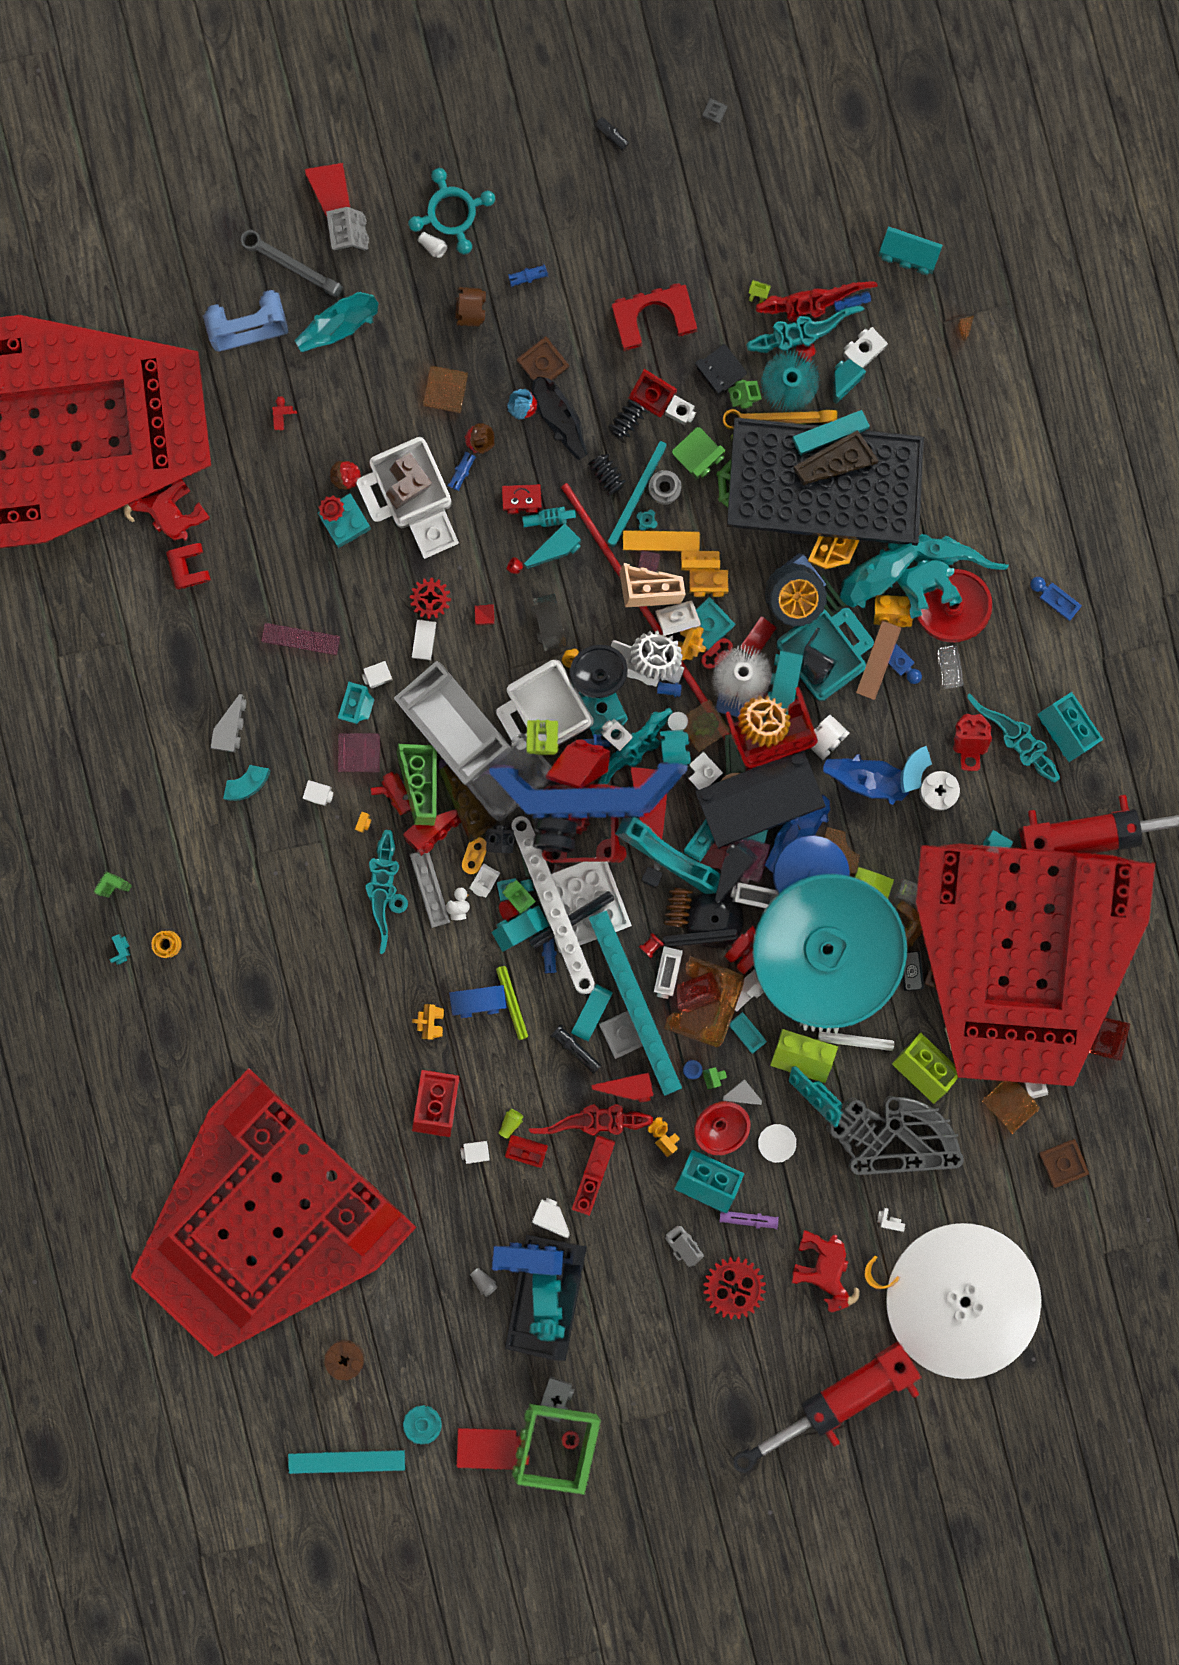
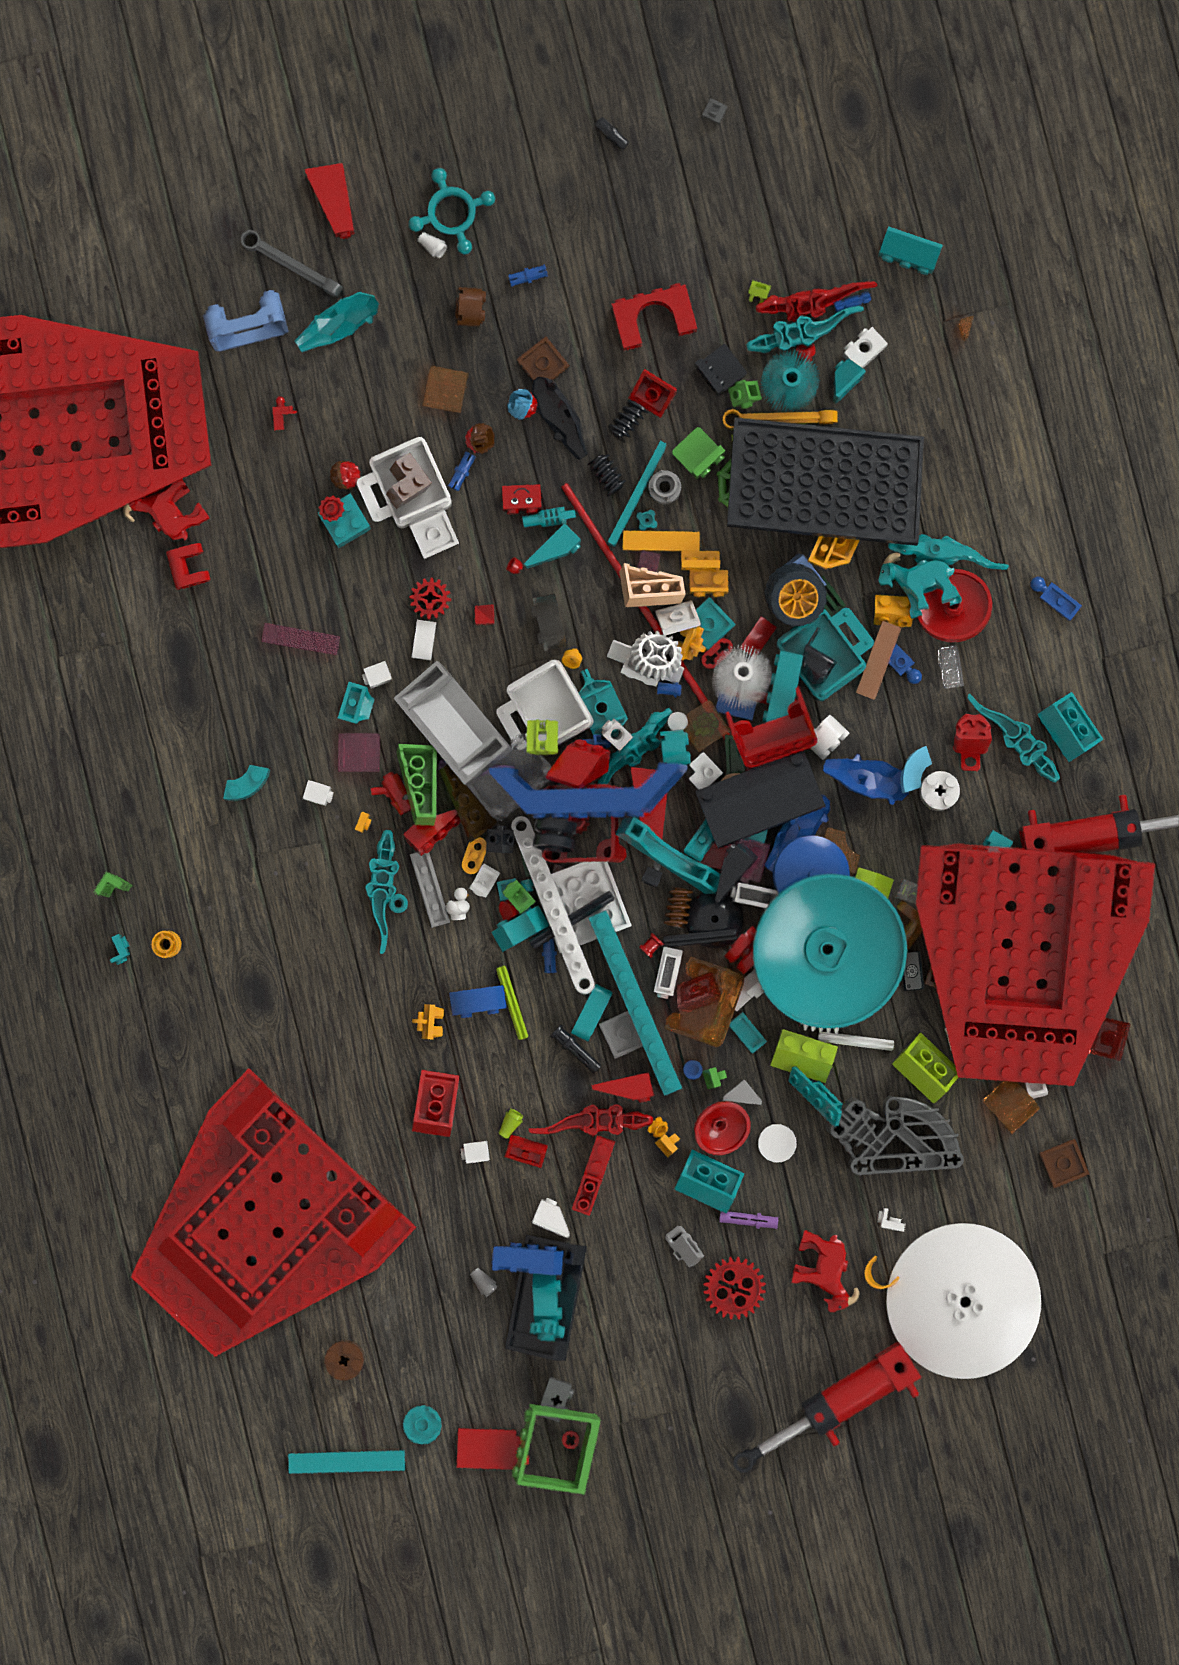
light grey slope [211,694,247,753] -> none
light grey bracket [327,207,369,250] -> none
black dish [570,645,628,698] -> none
white brick [665,395,696,425] -> none
light orange gear [738,695,790,747] -> none
teal tile [792,410,870,455] -> none
dark brown wing [793,430,879,485] -> none
teal piece [840,543,918,608] -> none

